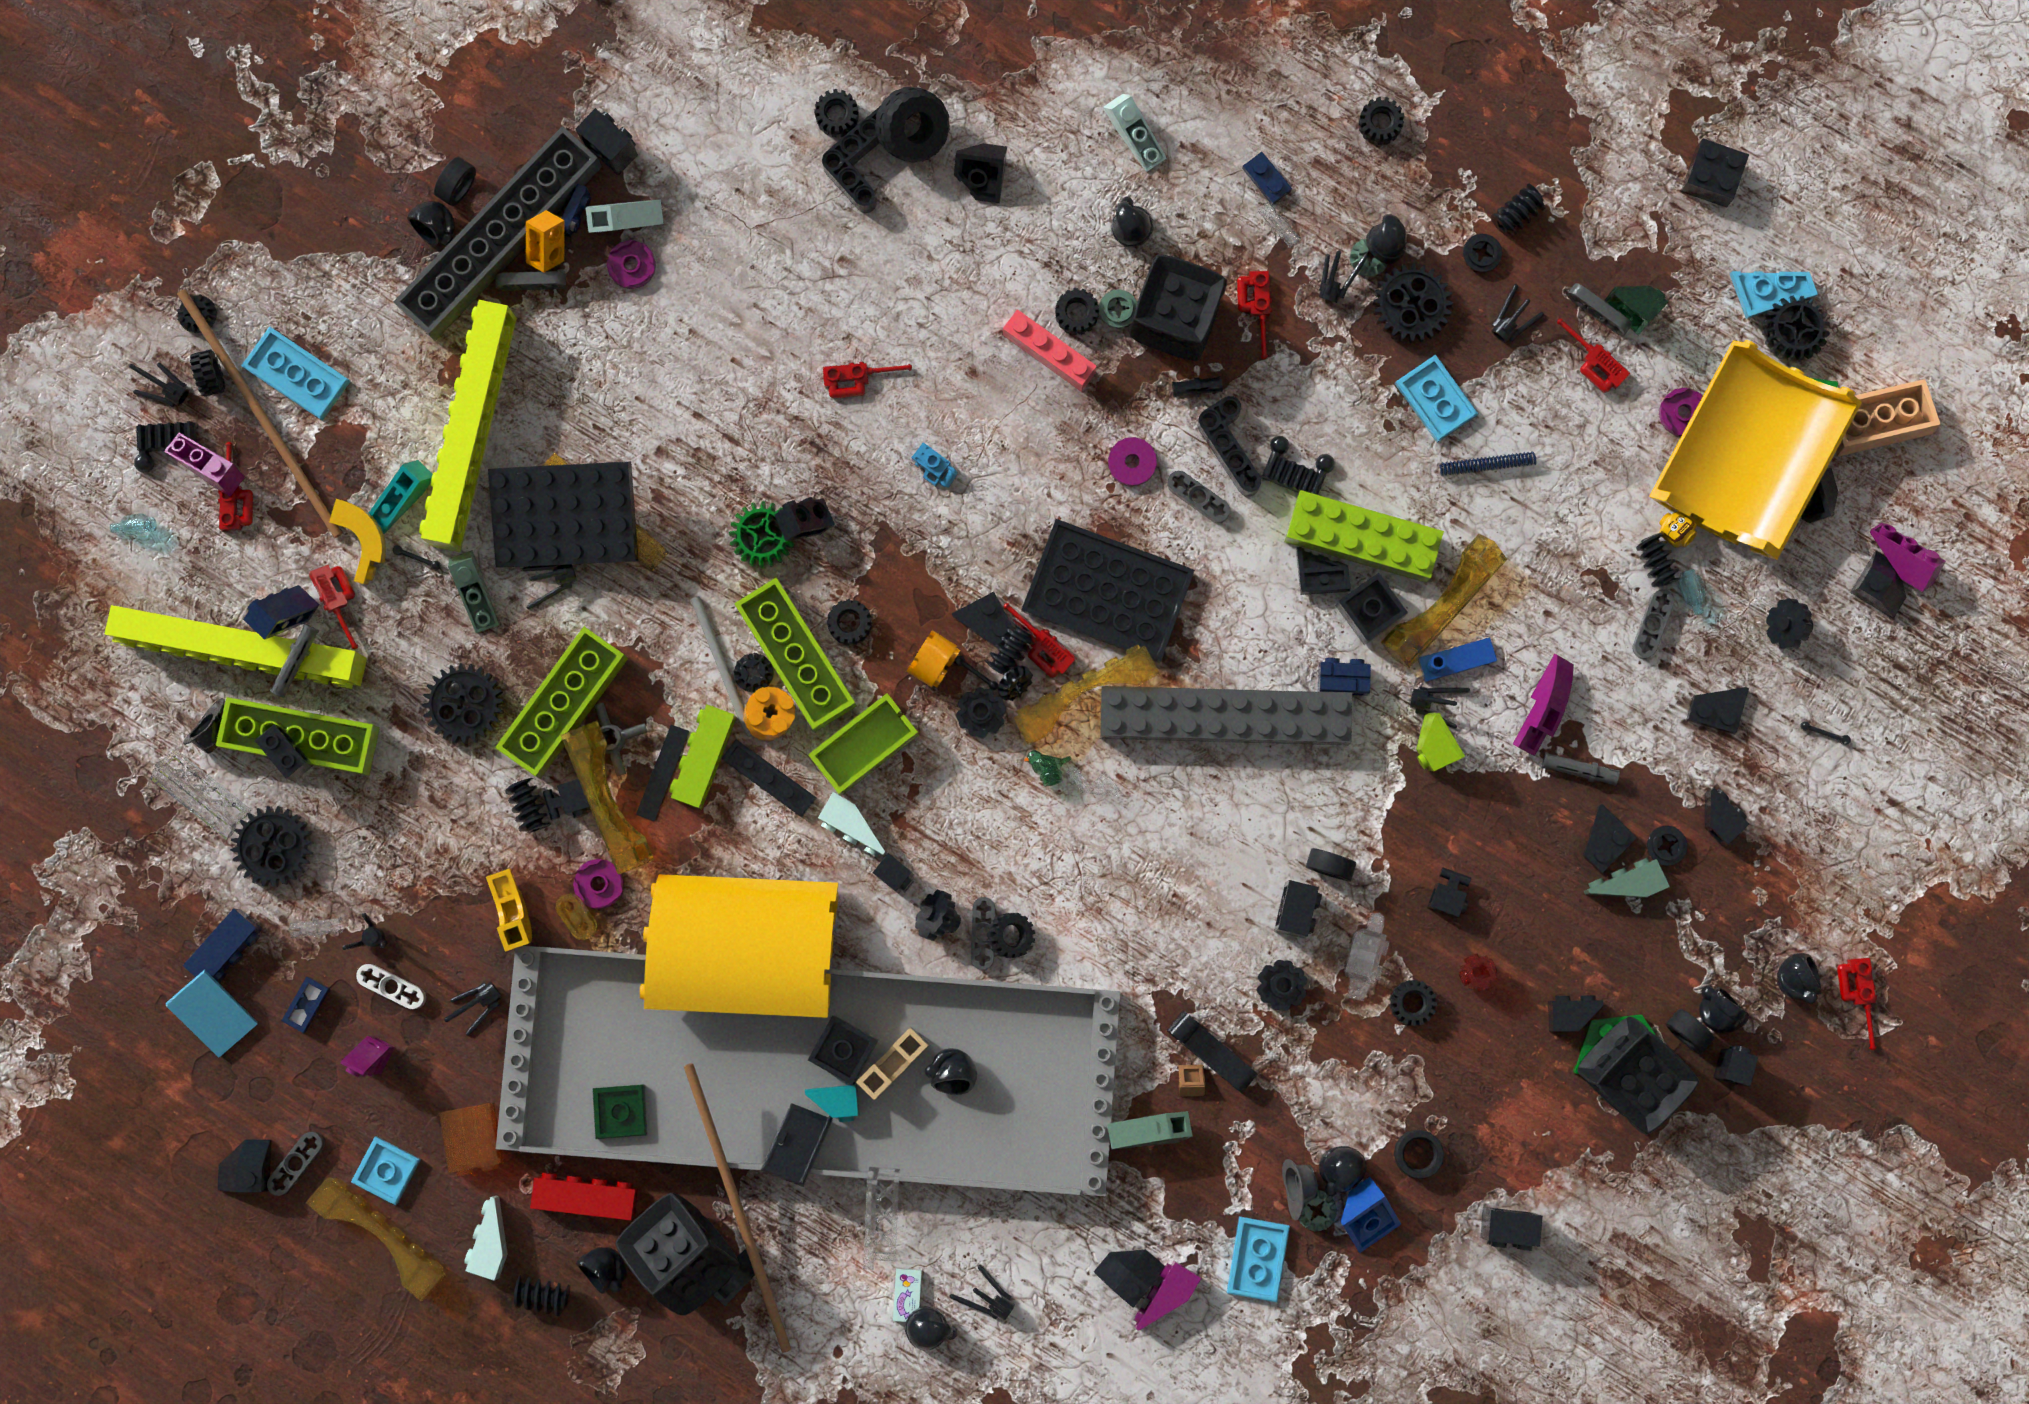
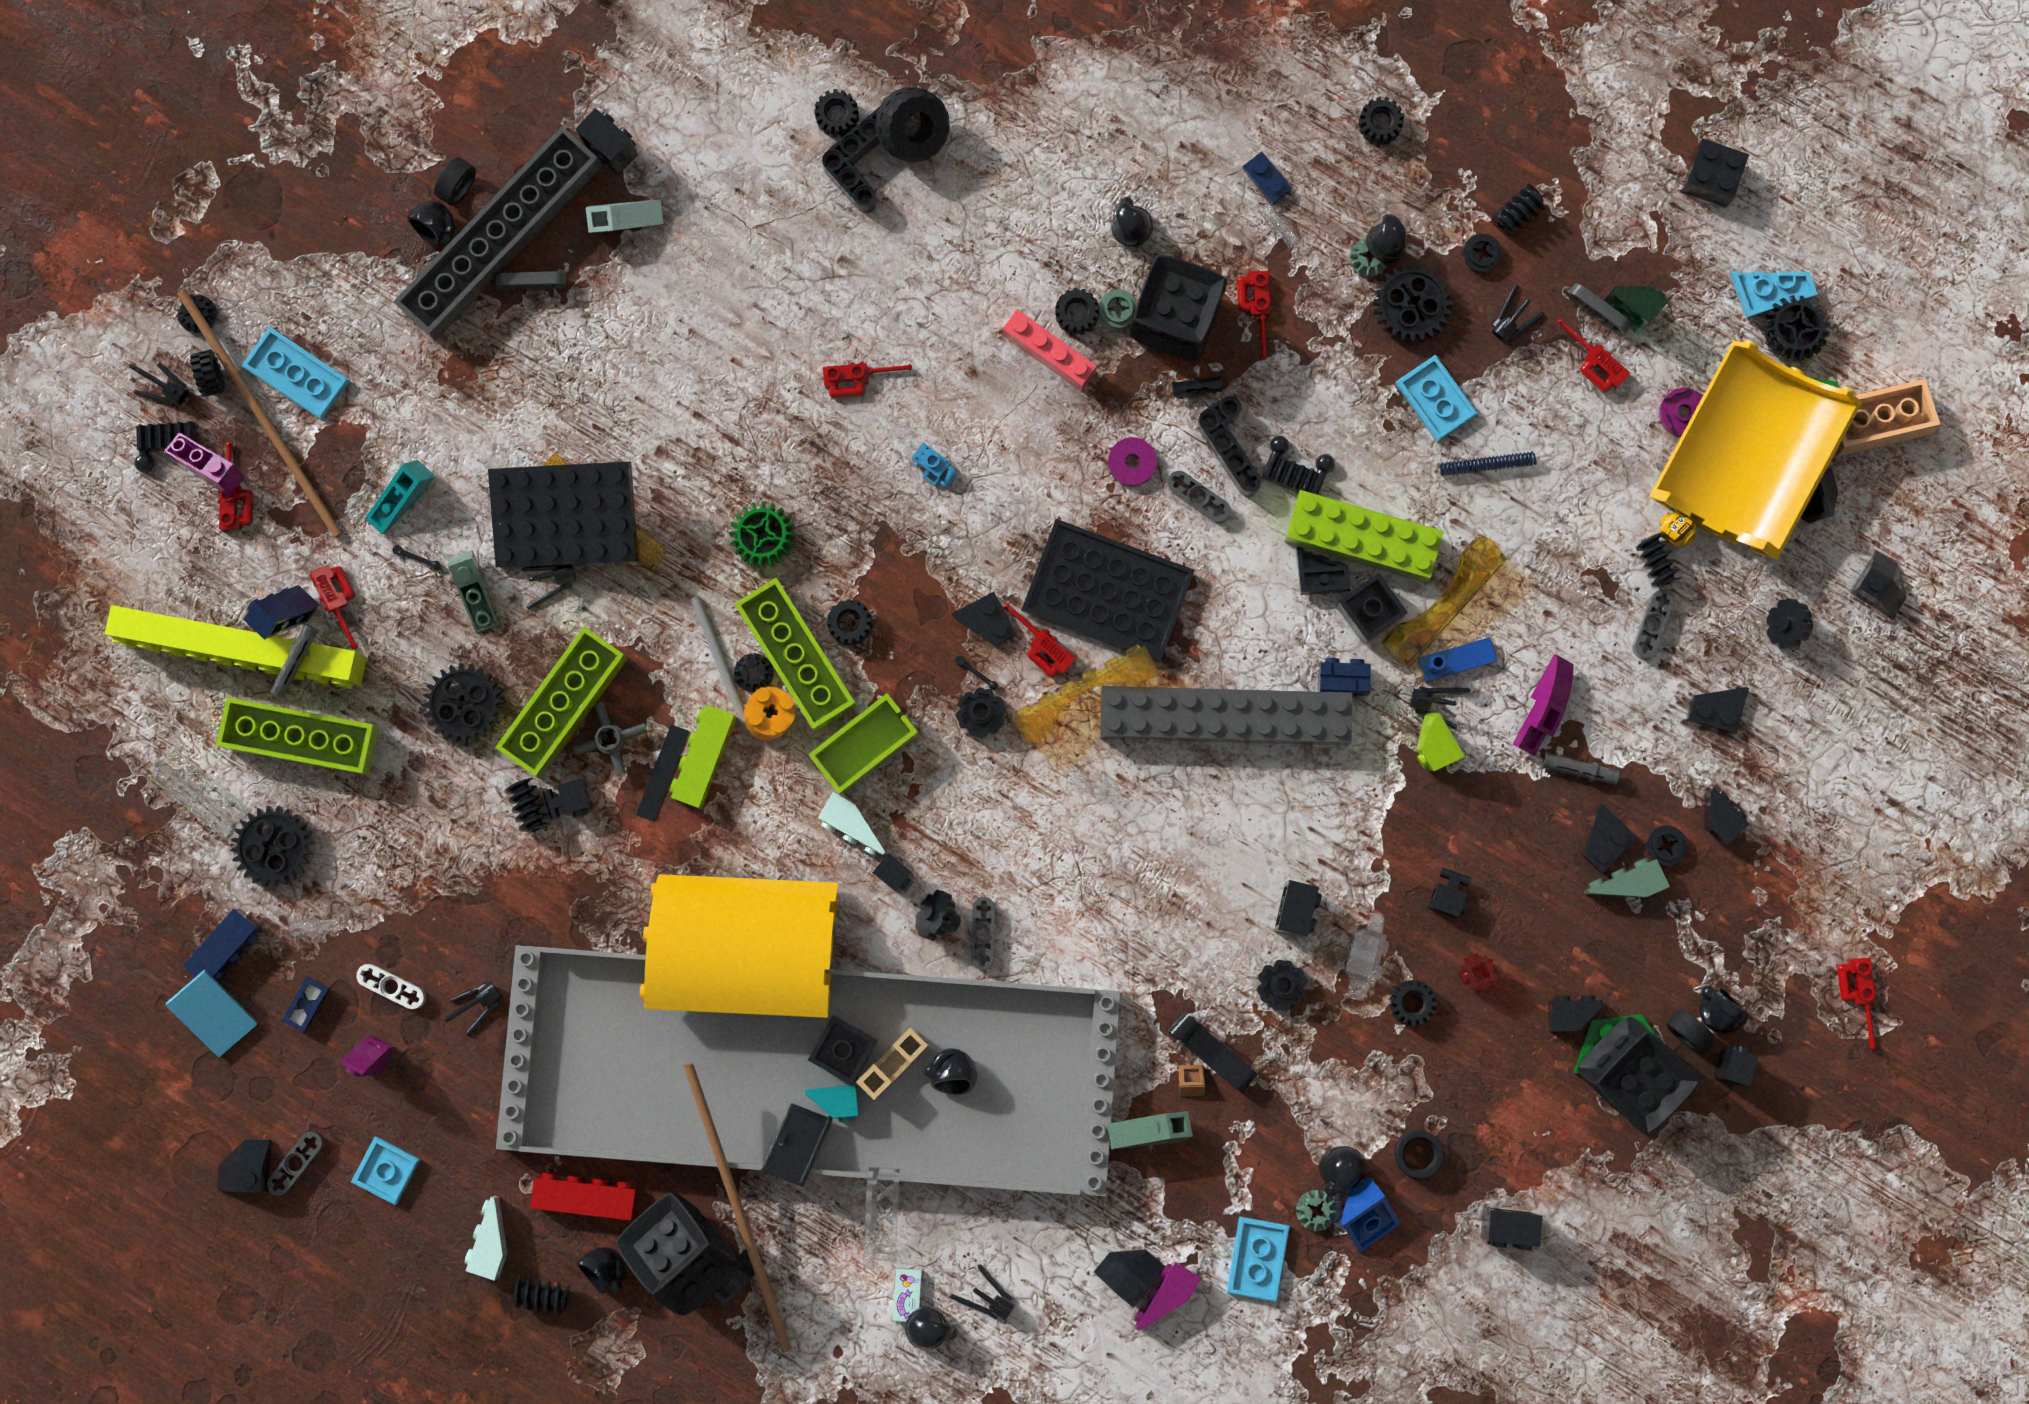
clear light blue plant [110,514,157,538] -> none
black piece [183,698,225,754] -> none
black brick [255,724,314,782] -> none
clear yellow arch [306,1177,446,1301] -> none
yellow arch [329,499,386,585] -> none
black plant [342,913,388,950] -> none
neon yellow brick [419,300,517,553] -> none
clear orange brick [439,1103,504,1177] -> none
yellow arch [486,868,532,952] -> none
light orange brick [526,210,564,273] -> none
clear yellow plate [556,894,597,940] -> none
dark blue piece [561,184,591,238] -> none
clear yellow arch [561,721,654,875] -> none
magenta tile [573,859,624,909] -> none
dark green tile [593,1084,647,1139] -> none
magenta tile [607,240,656,289] -> none
black tile [722,739,817,817] -> none
black brick [775,497,835,542] -> none
light orange brick [906,630,960,688] -> none
black slope [954,143,1007,203] -> none
black piece [985,620,1036,675] -> none
black tyre [987,913,1035,958] -> none
black gear [998,666,1033,701] -> none
clear green animal [1024,750,1071,787] -> none
light aqua slope [1103,94,1167,172] -> none
dark grey piece [1282,1159,1318,1220] -> none
black tyre [1306,848,1357,882] -> none
black plant [1319,250,1368,303] -> none
clear light blue plant [1679,569,1706,616] -> none
black piece [1777,953,1822,1004] -> none
black hinge [1800,721,1851,745] -> none
magenta slope [1870,523,1946,592] -> none

